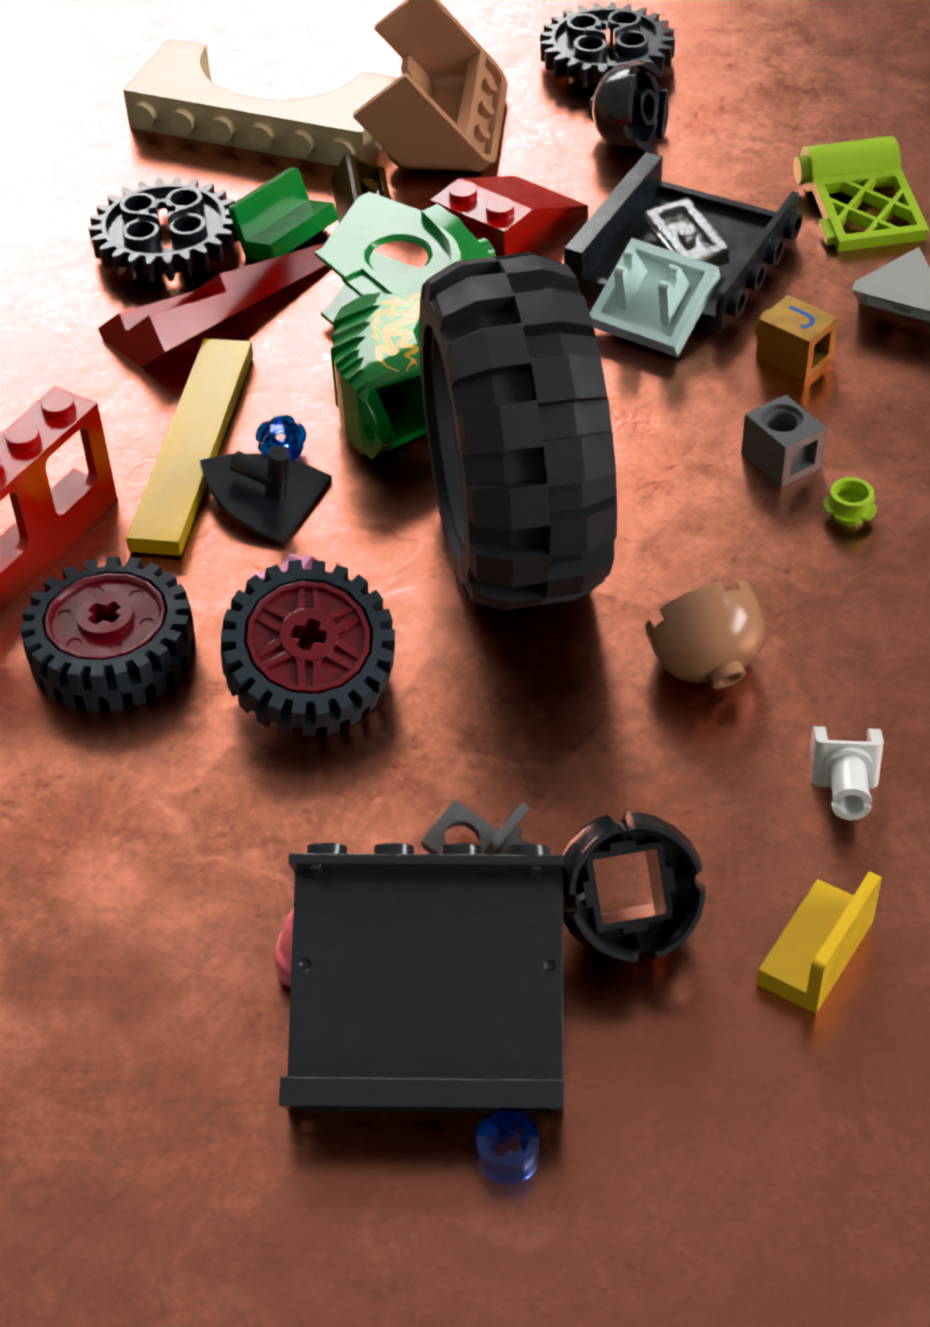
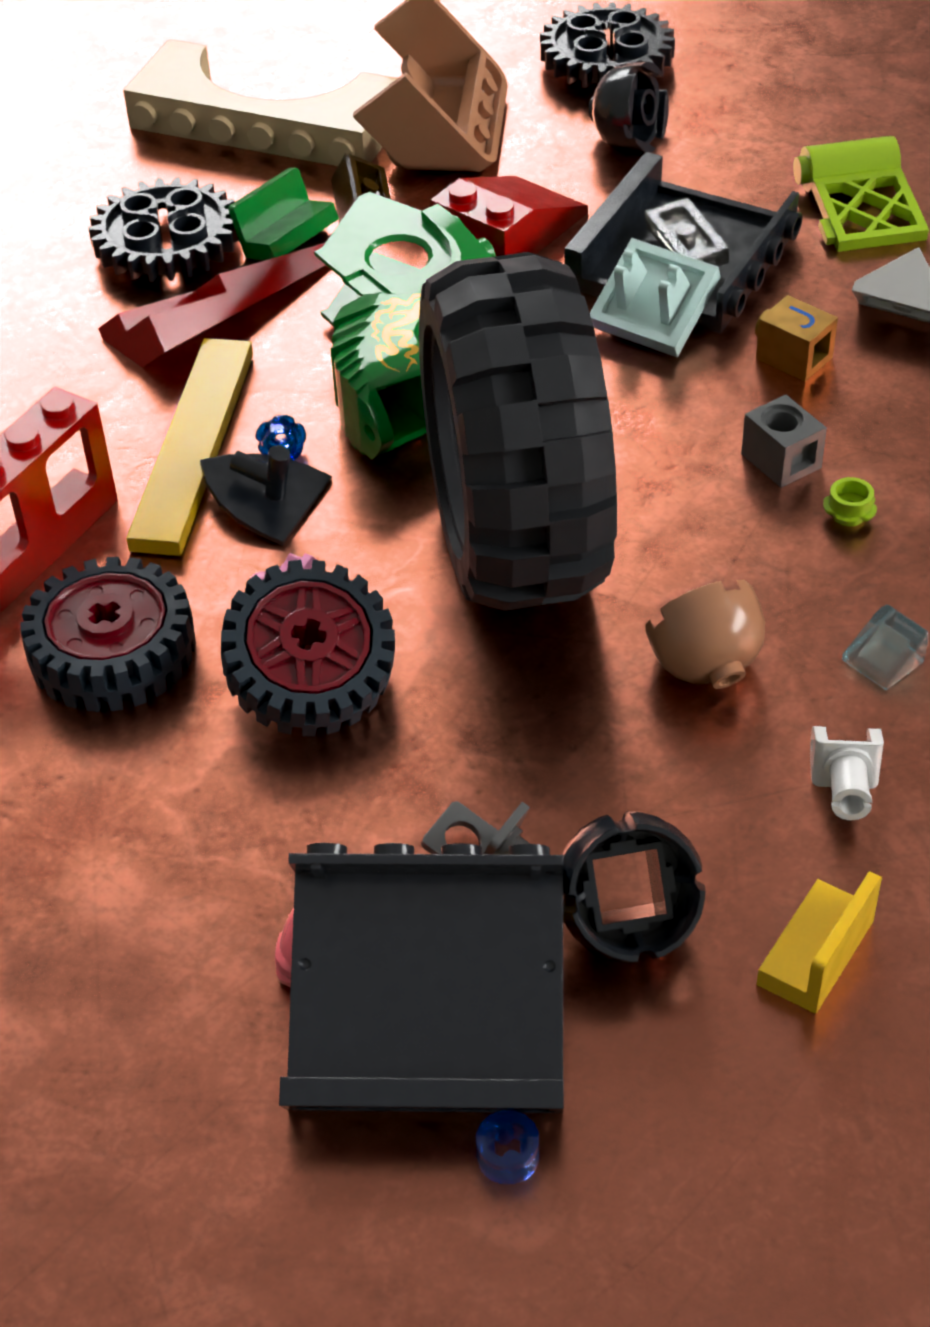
none -> clear light blue slope [842,604,929,690]

